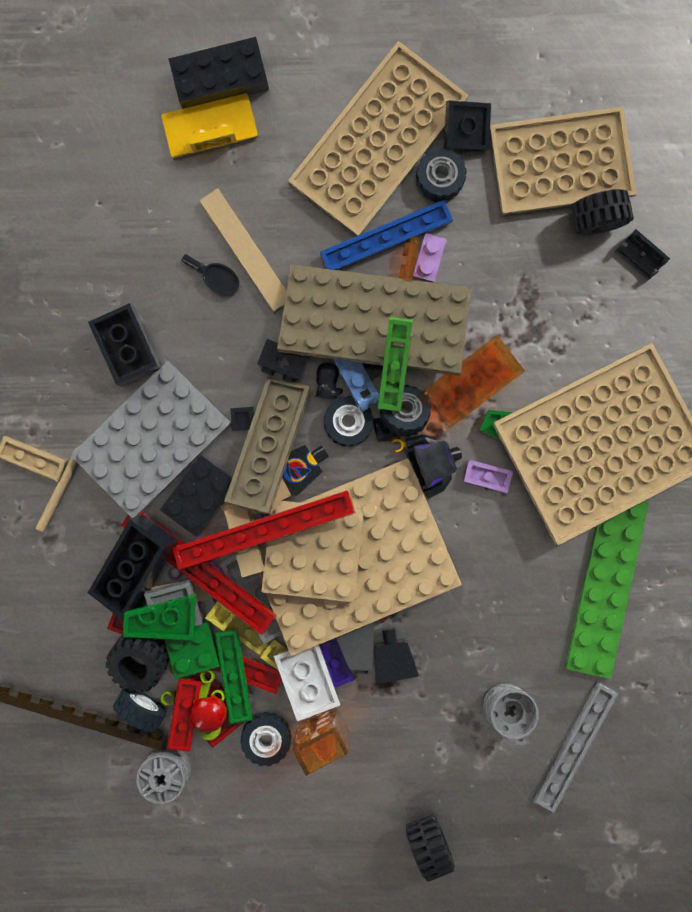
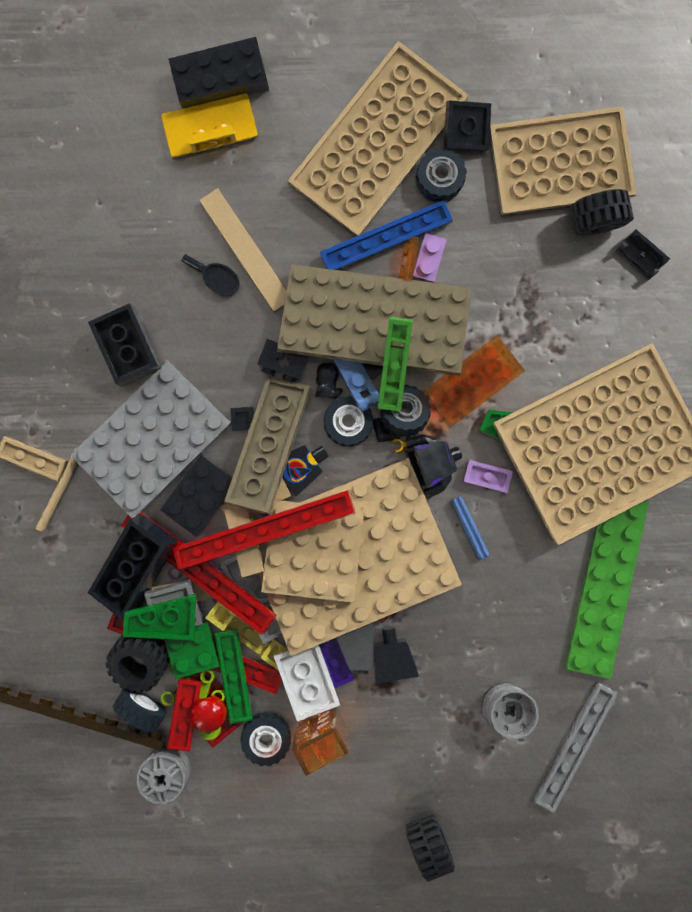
none -> medium blue axle [451,496,489,560]

